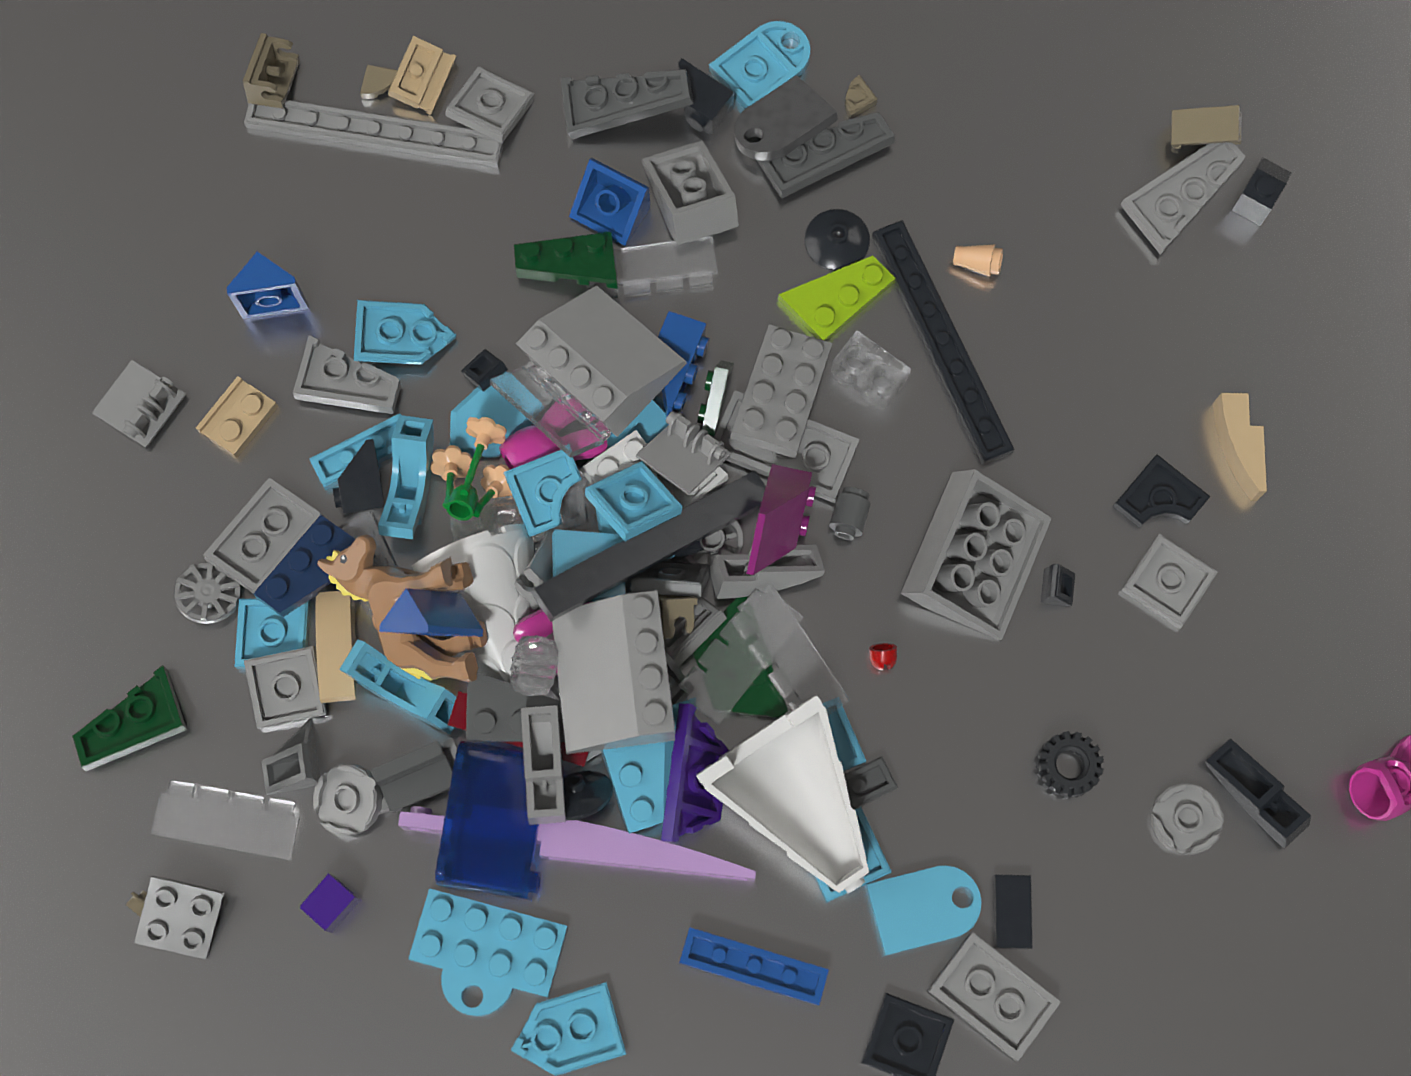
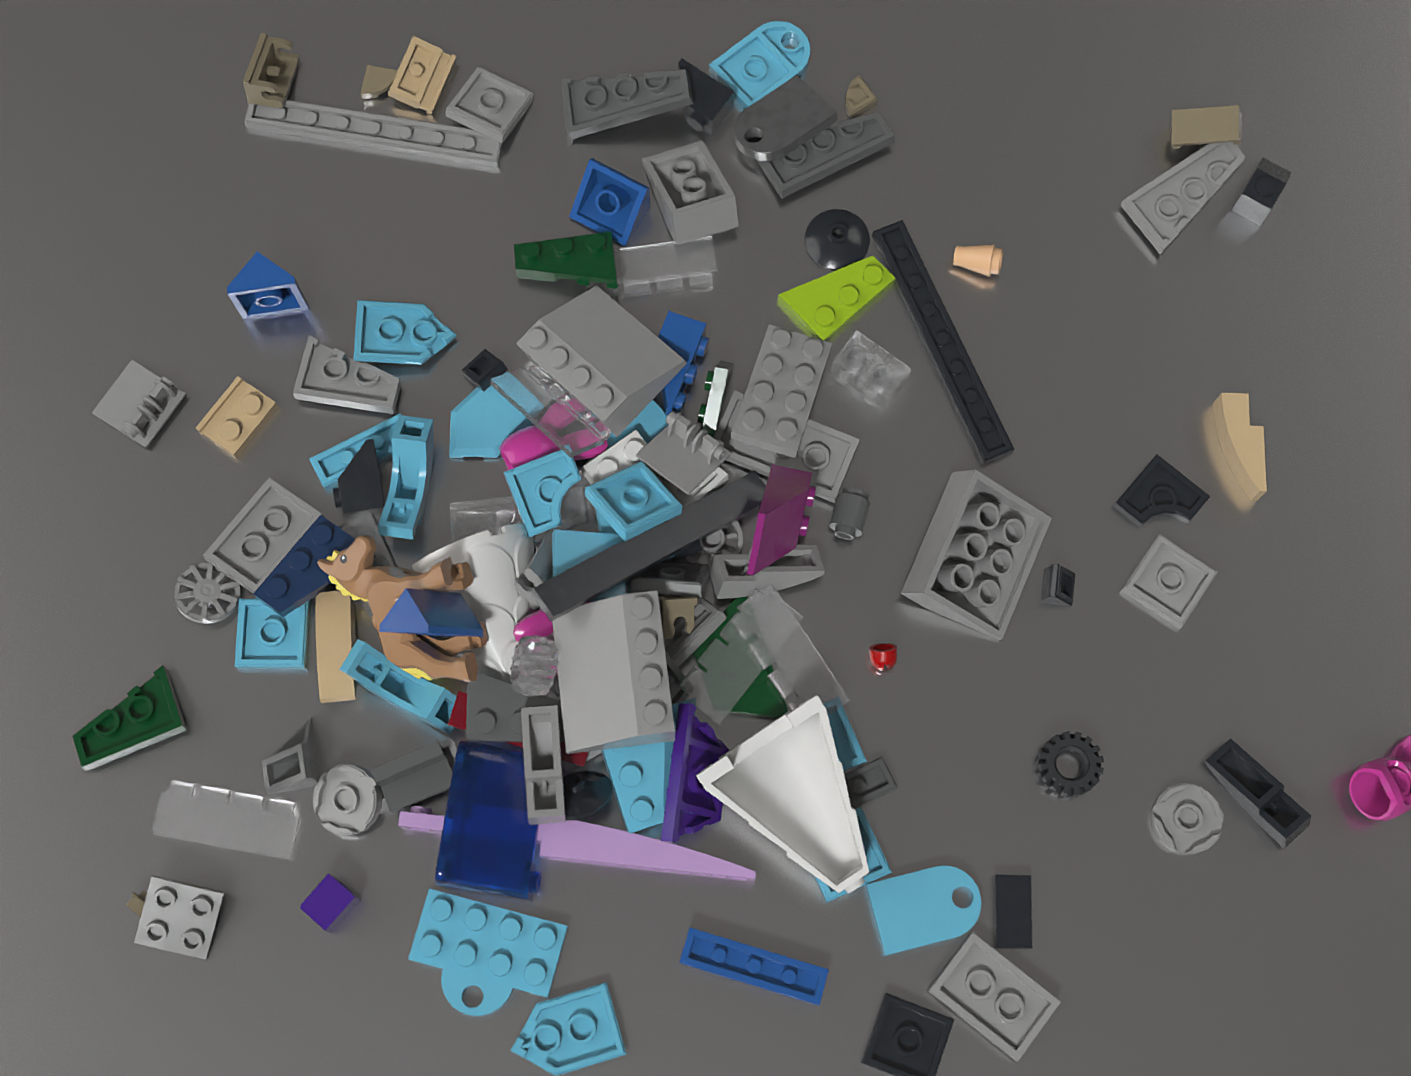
light grey tile [244,646,328,729] -> none
light nougat plant [430,417,514,521] -> none

